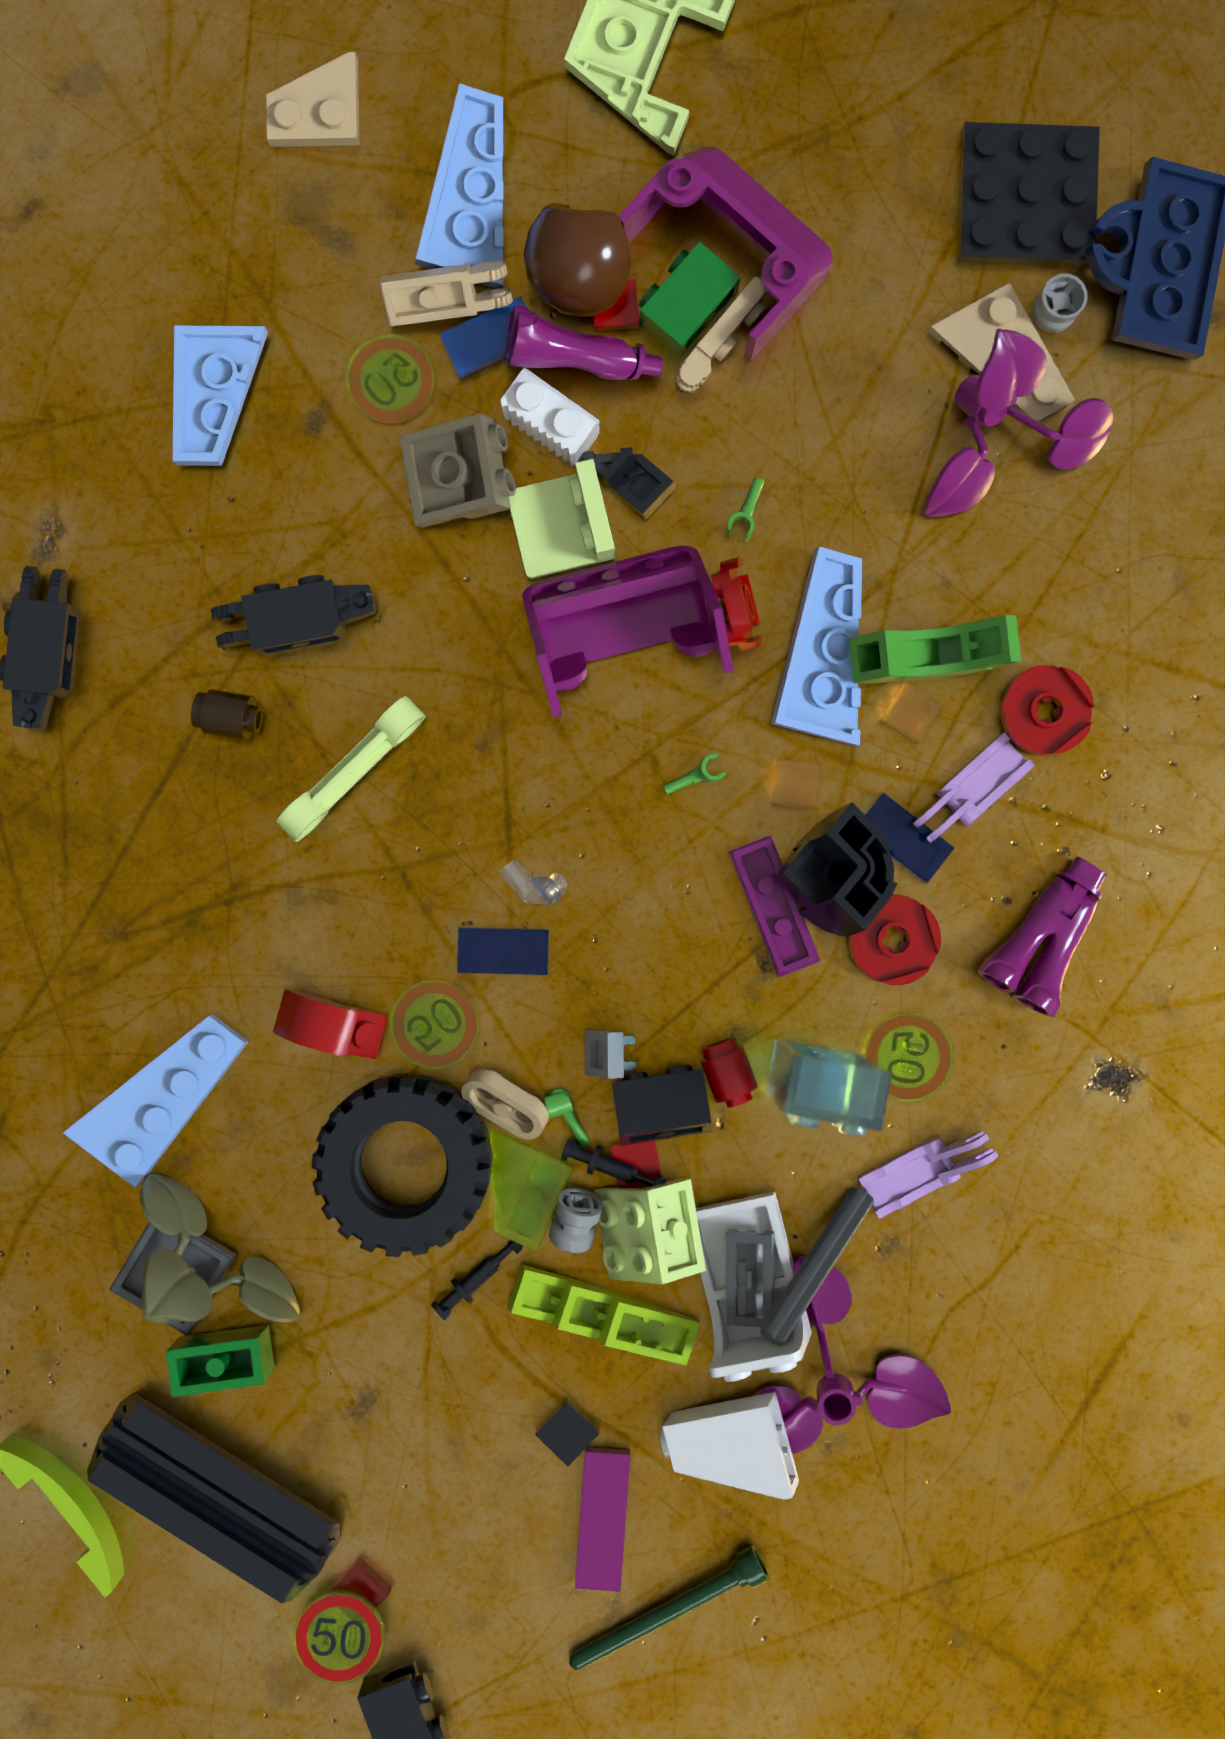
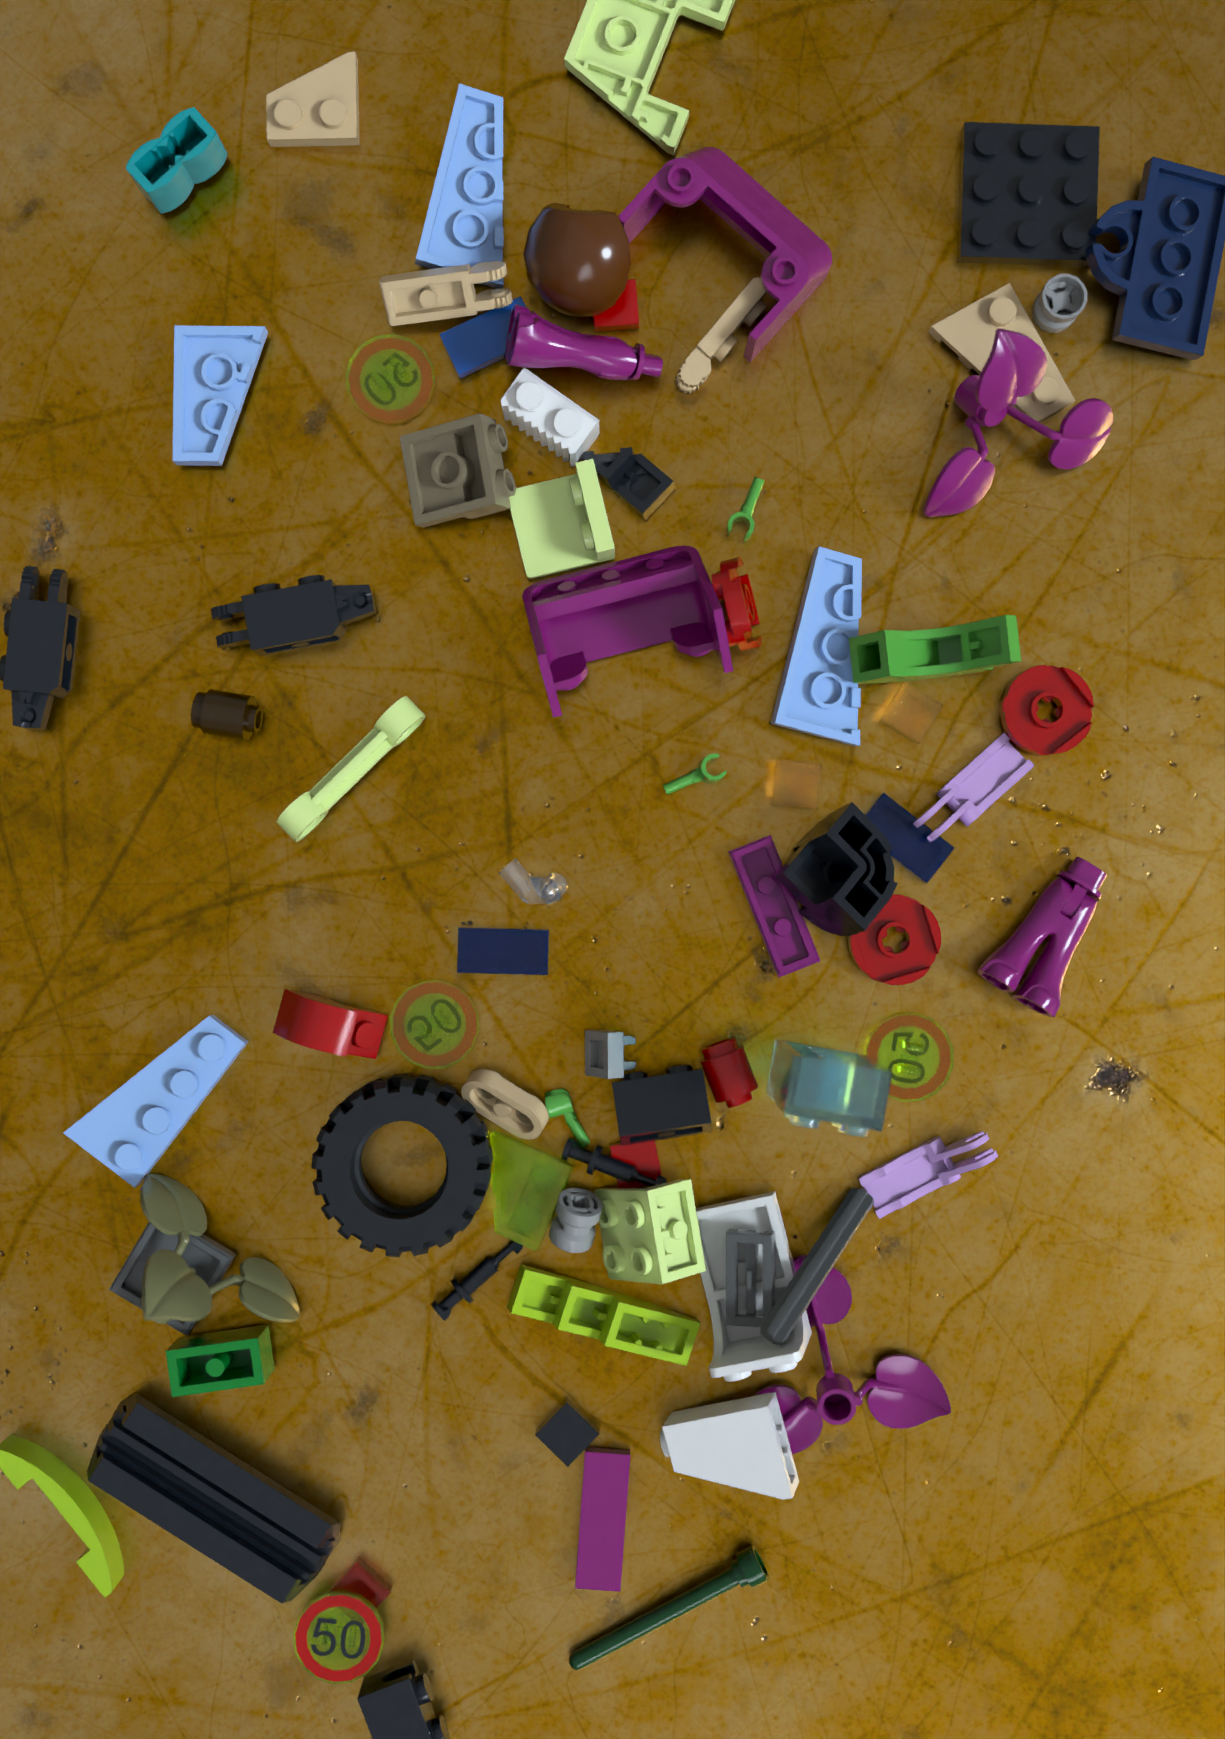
green brick [639,241,741,359] -> none
none -> teal brick [125,107,228,214]

